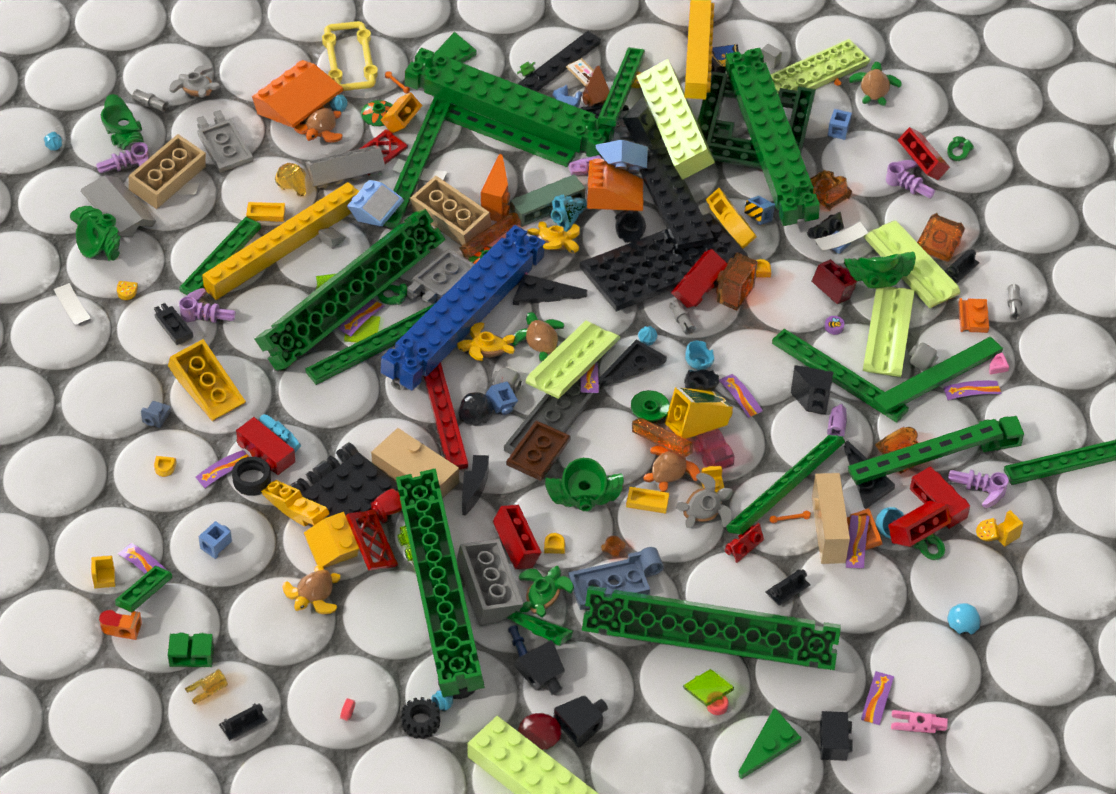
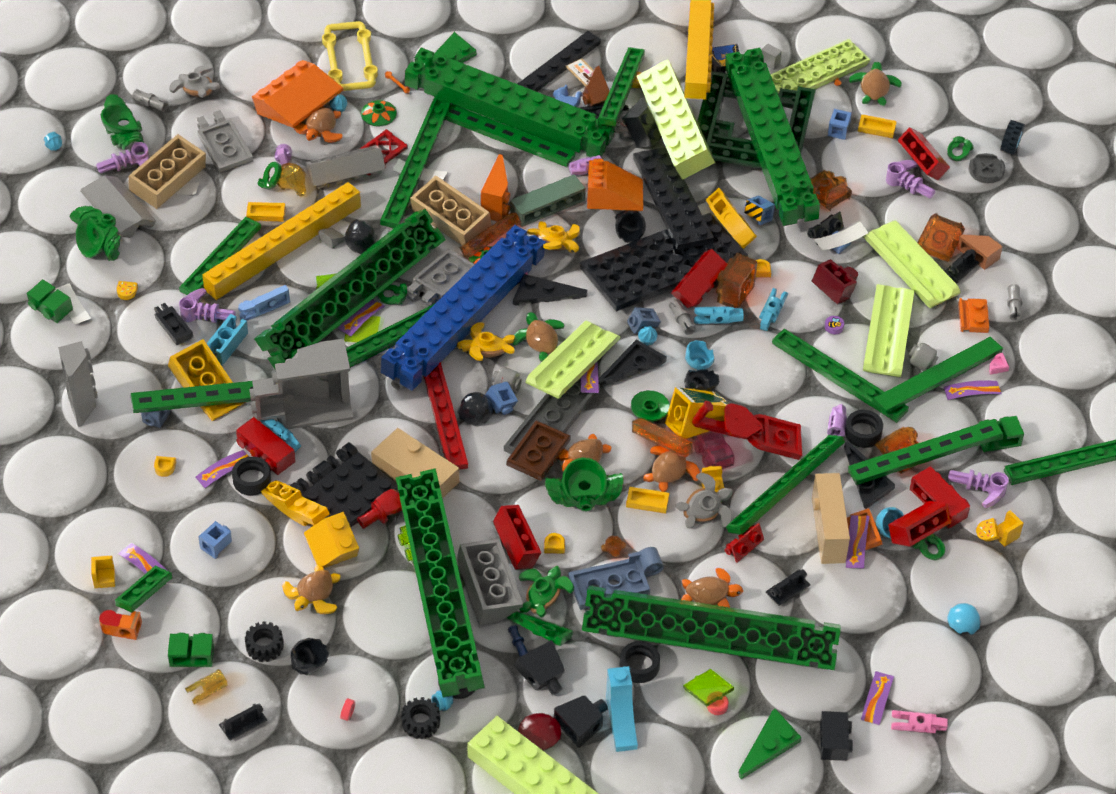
red window [346,510,398,571] -> none
slope [347,180,404,226] -> none
light orange brick [381,92,422,133] -> none
black slope [462,455,489,515] -> none
bright green plate [517,61,536,77] -> none
medium azure rock [551,195,587,232] -> none
light blue slope [596,140,648,172] -> none
medium lavender sticker [719,374,763,418] -> none
orange hinge [770,511,811,523] -> none
black slope [791,365,834,415] -> none
green piece [844,251,916,288] -> none
none -> green piece [26,279,73,323]
none -> light grey slope [58,341,98,427]
none -> green tile [130,381,253,413]
none -> medium azure piece [207,314,248,366]
none -> light blue hinge [238,285,290,320]
none -> black tyre [245,621,284,662]
none -> light grey panel [249,339,353,429]
none -> green piece [257,162,282,189]
none -> lavender hinge [275,144,292,165]
none -> black hair [290,638,329,675]
none -> black hair [345,219,377,254]
none -> medium nougat animal [558,434,612,472]
none -> medium azure arch [606,666,638,752]
none -> black tyre [619,641,660,683]
none -> sand blue bracket [627,307,661,334]
none -> medium nougat animal [681,568,743,607]
none -> red plate [692,401,802,460]
none -> medium azure hinge [694,306,744,324]
none -> medium azure hinge [759,288,788,331]
none -> black tyre [845,409,884,448]
none -> yellow tile [857,114,897,138]
none -> nougat slope [957,234,1003,270]
none -> dark grey tile [968,153,1005,183]
none -> black wheel [1000,120,1025,155]

